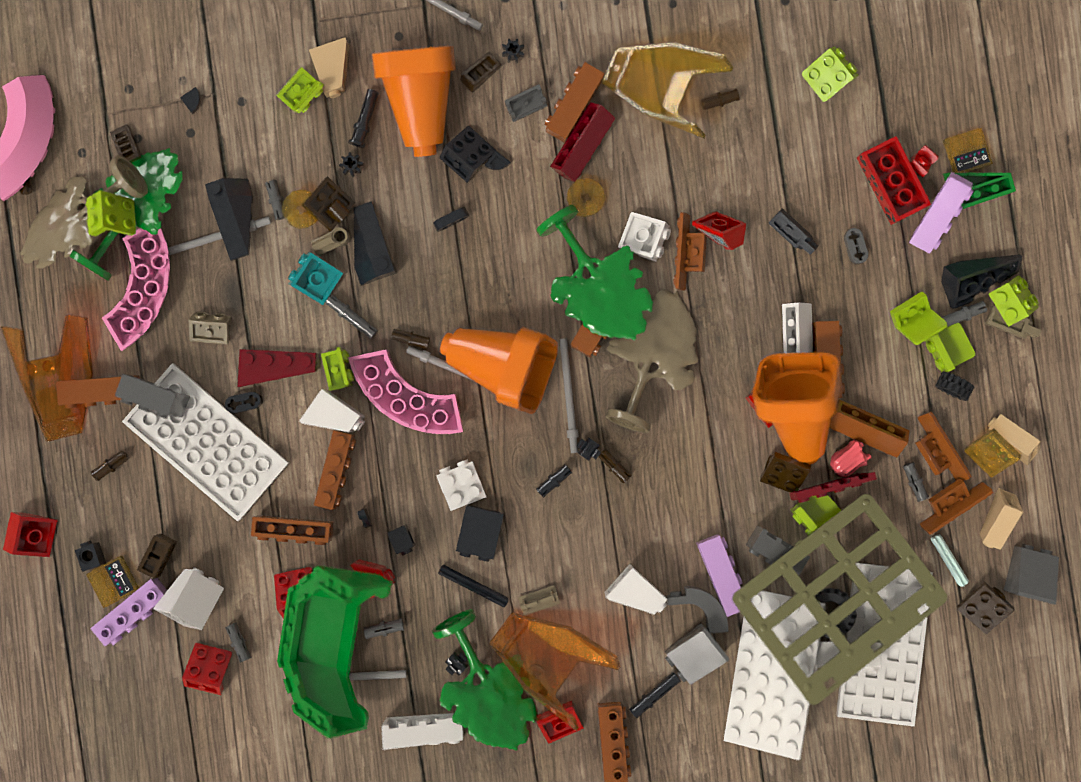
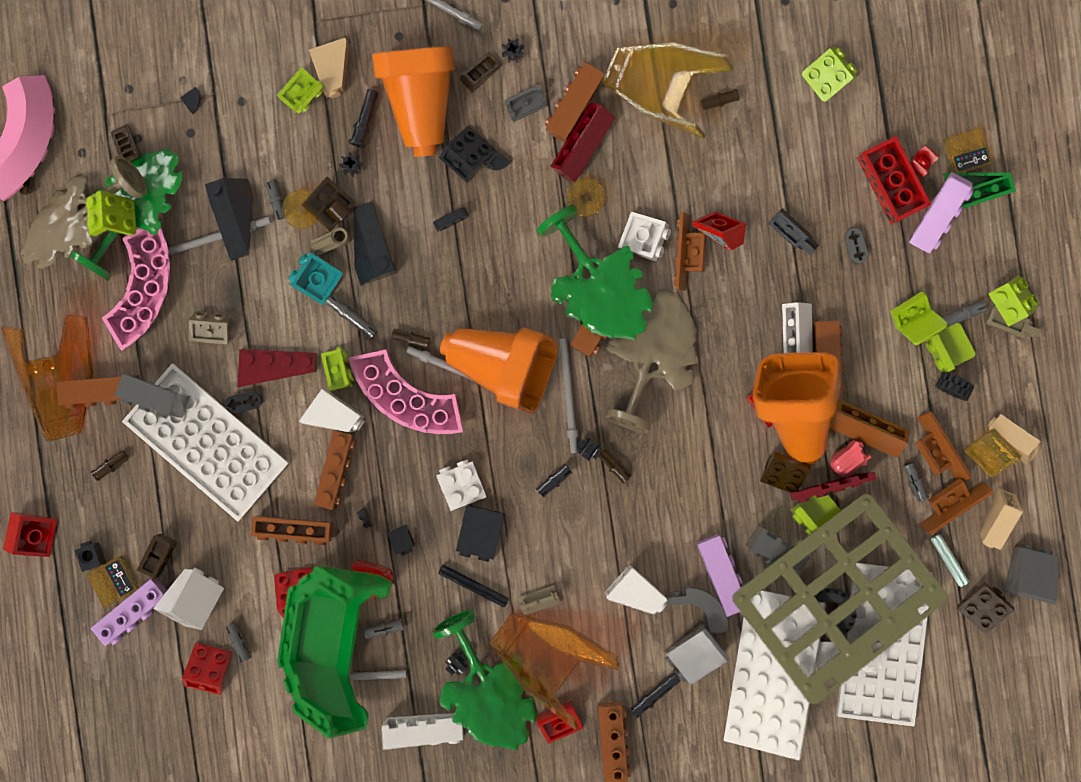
black wedge [941,254,1022,309] -> none

